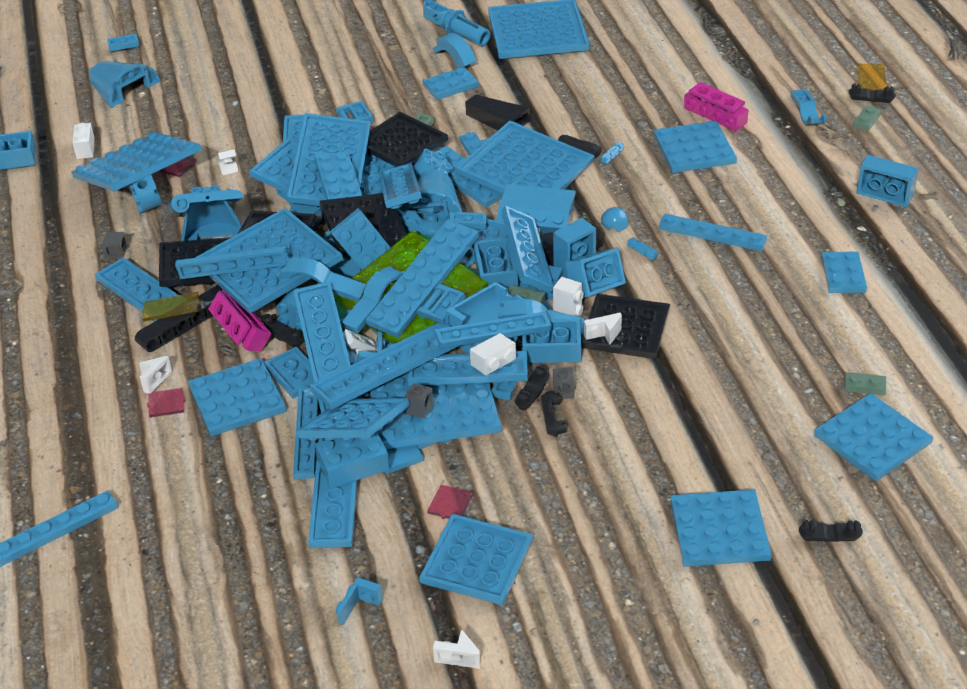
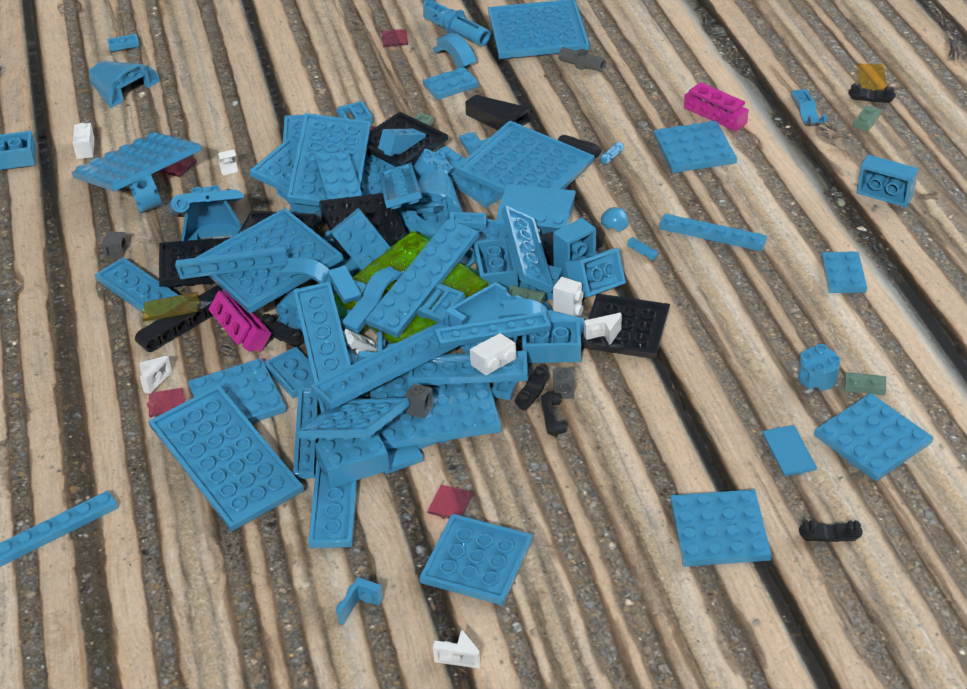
none -> dark azure plate [148,385,304,532]
none -> dark azure tile [327,266,361,304]
none -> dark azure slope [378,129,426,156]
none -> clear pink piece [382,29,408,47]
none -> dark grey piece [558,47,606,72]
none -> dark azure piece [762,425,817,477]
none -> dark azure brick [798,344,841,391]

